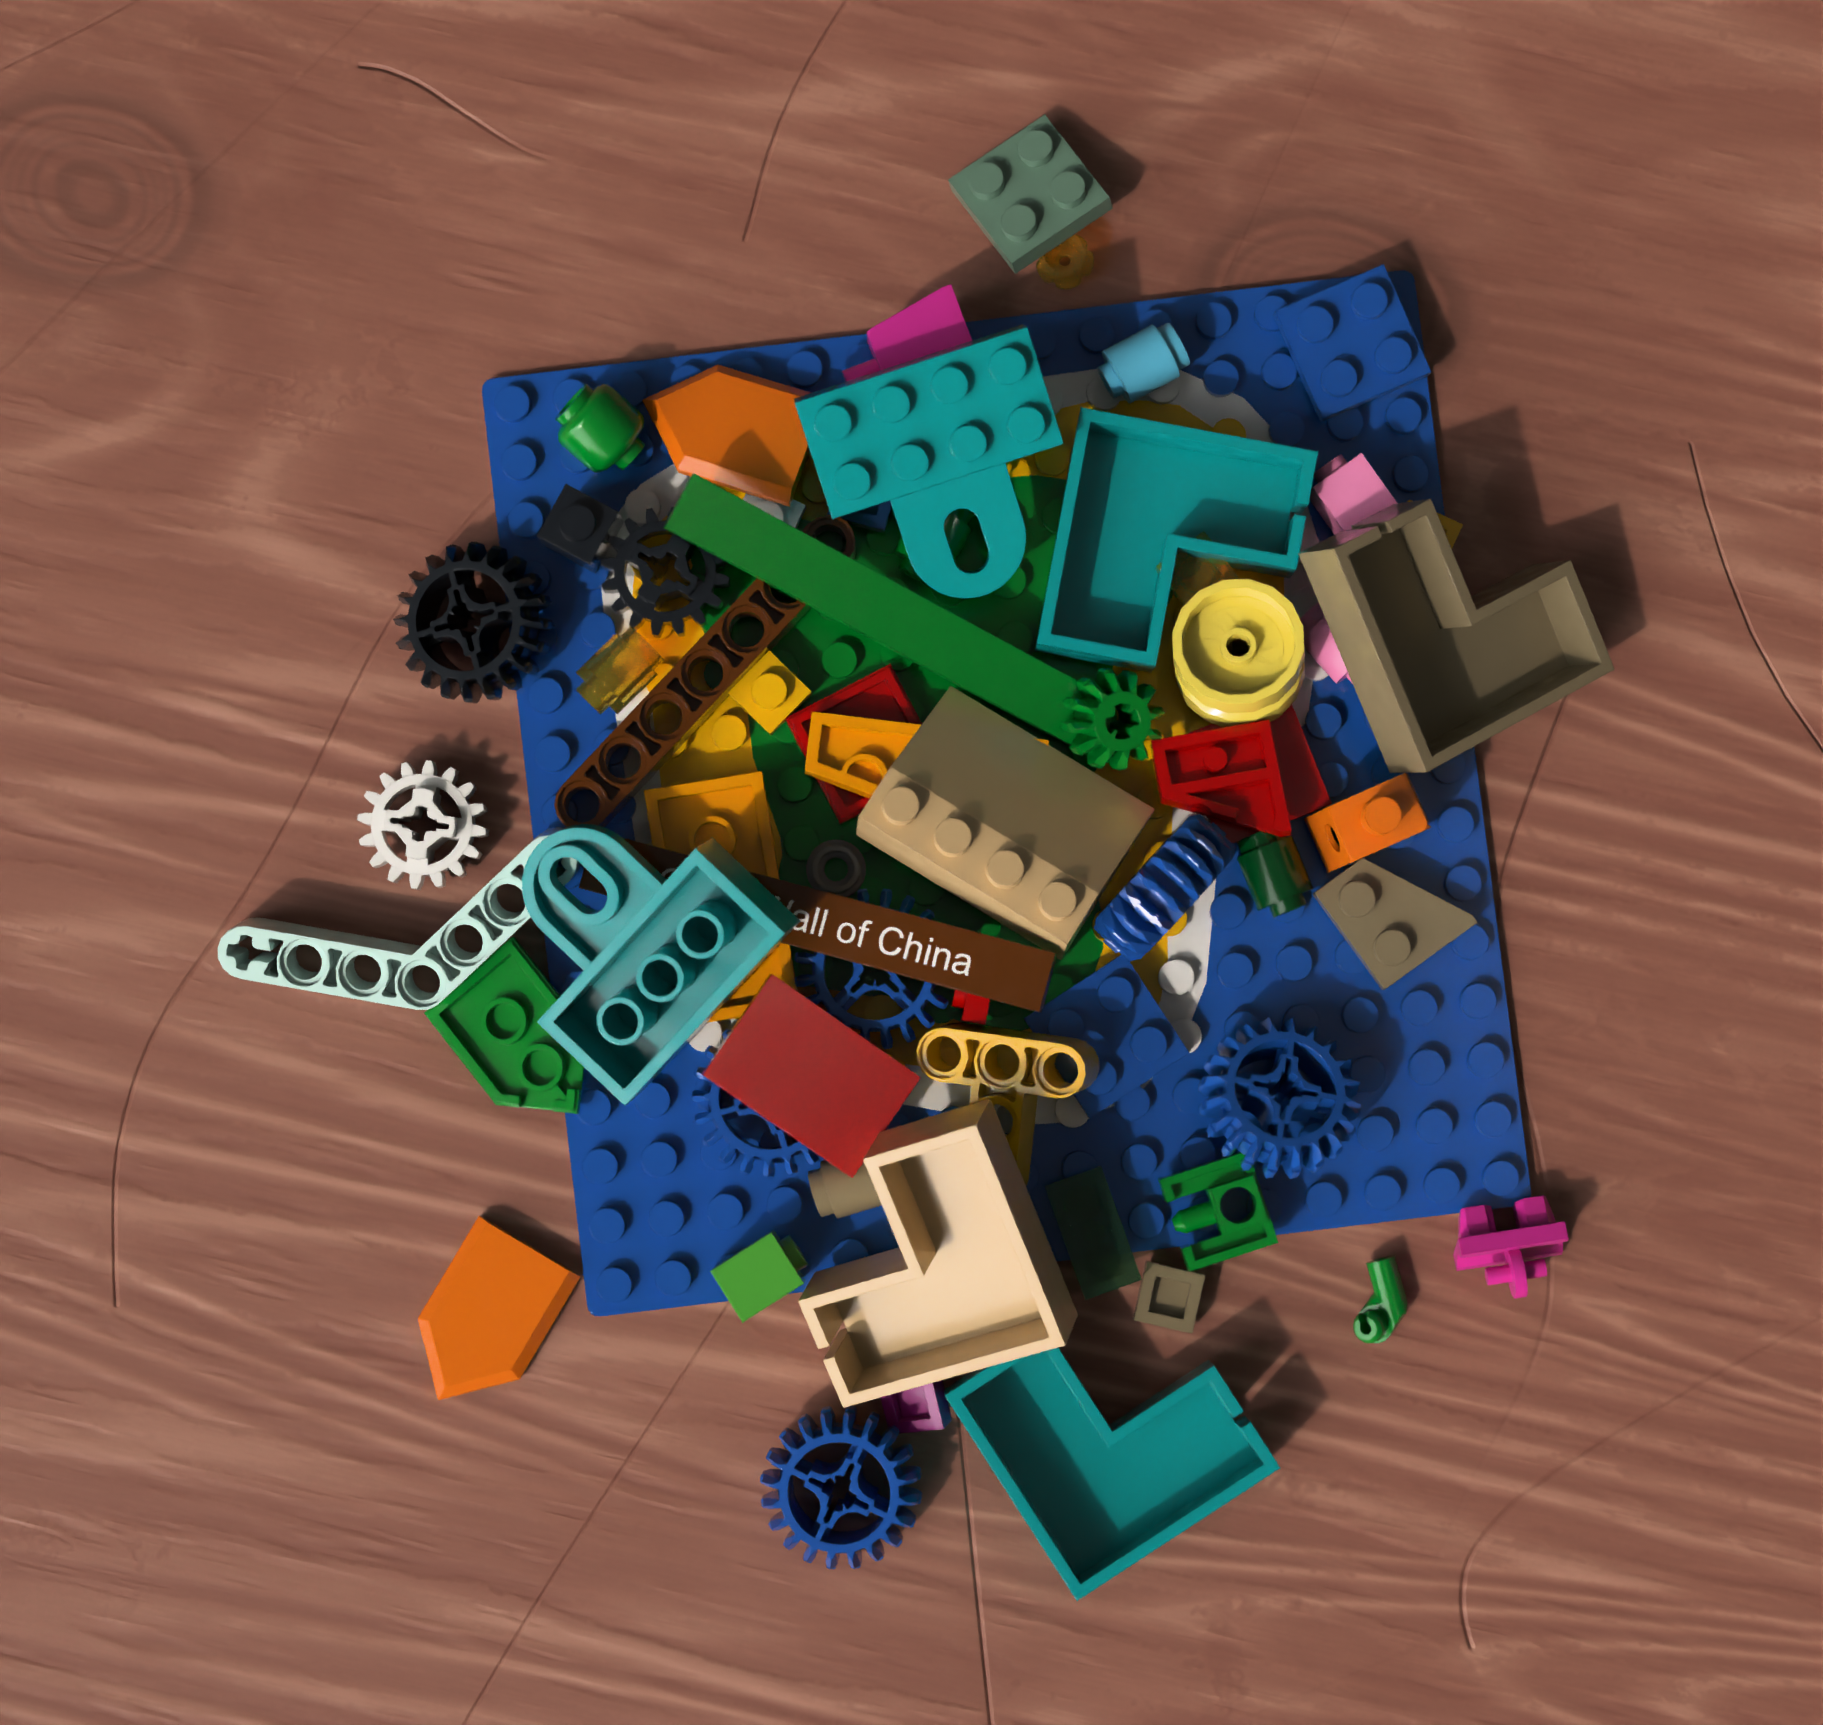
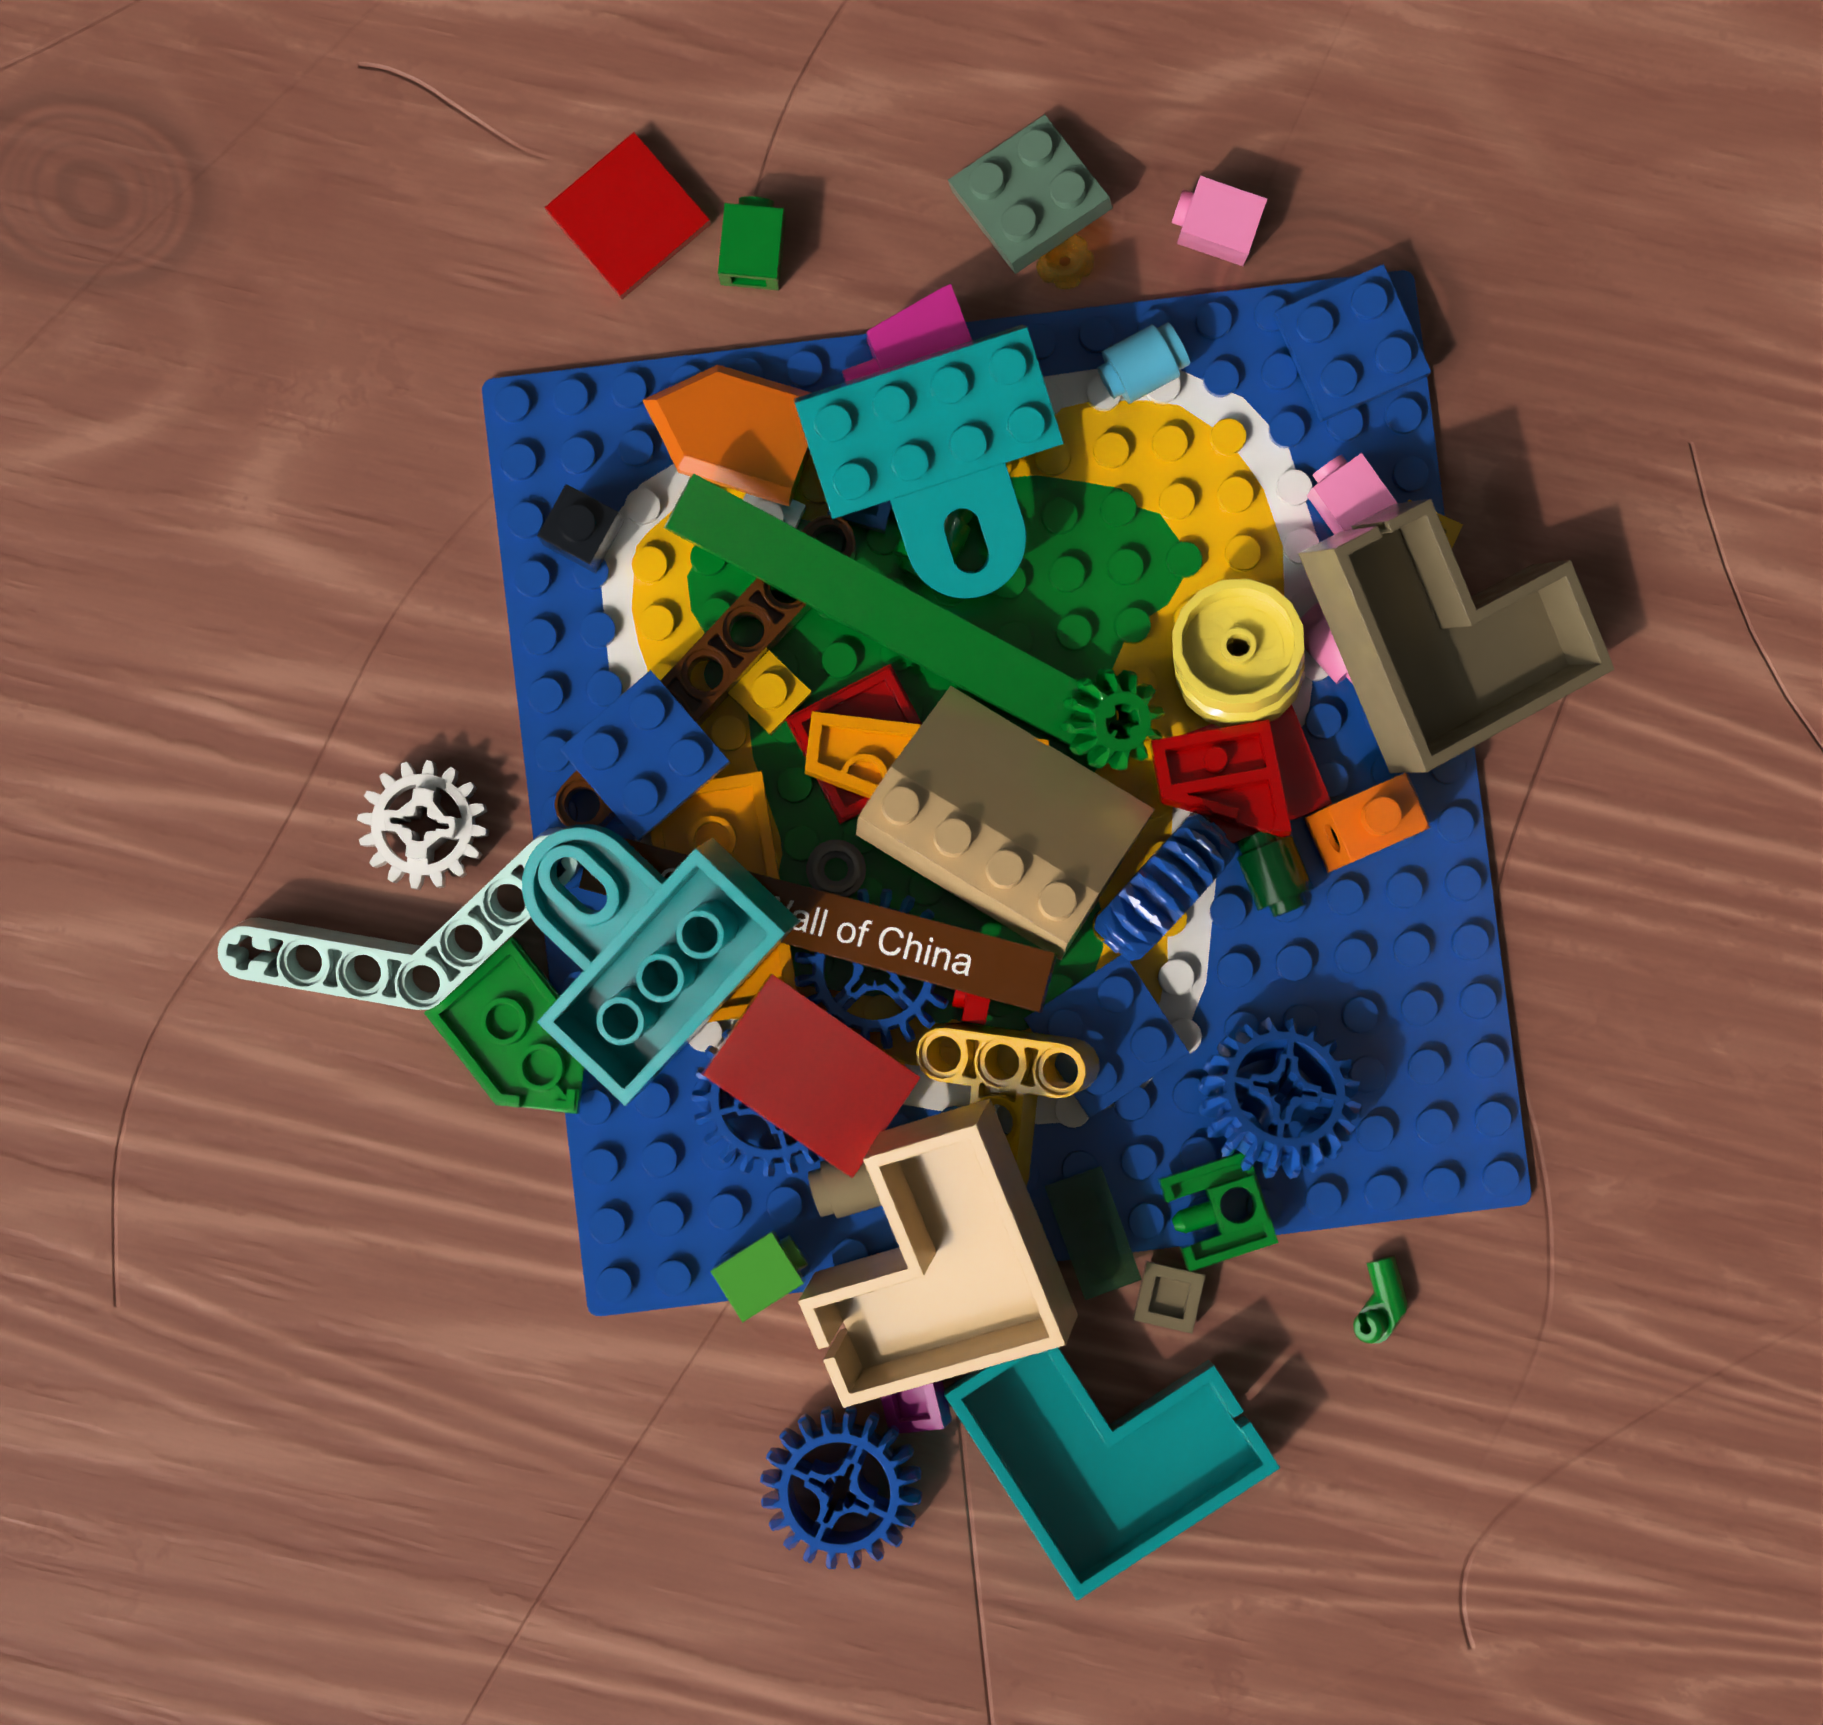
black gear [393,542,555,703] -> none
orange tile [418,1215,581,1400] -> none
green head [555,384,645,473] -> none
clear yellow brick [575,626,664,715] -> none
black gear [600,507,731,638] -> none
teal piece [1035,407,1318,673] -> none
clear yellow plate [1155,531,1240,606] -> none
dark tan wing [1312,858,1478,990] -> none
dark pink hips [1453,1195,1569,1299] -> none
none -> red tile [544,132,711,299]
none -> blue plate [559,670,730,842]
none -> green brick [718,196,786,291]
none -> bright pink brick [1172,176,1267,266]

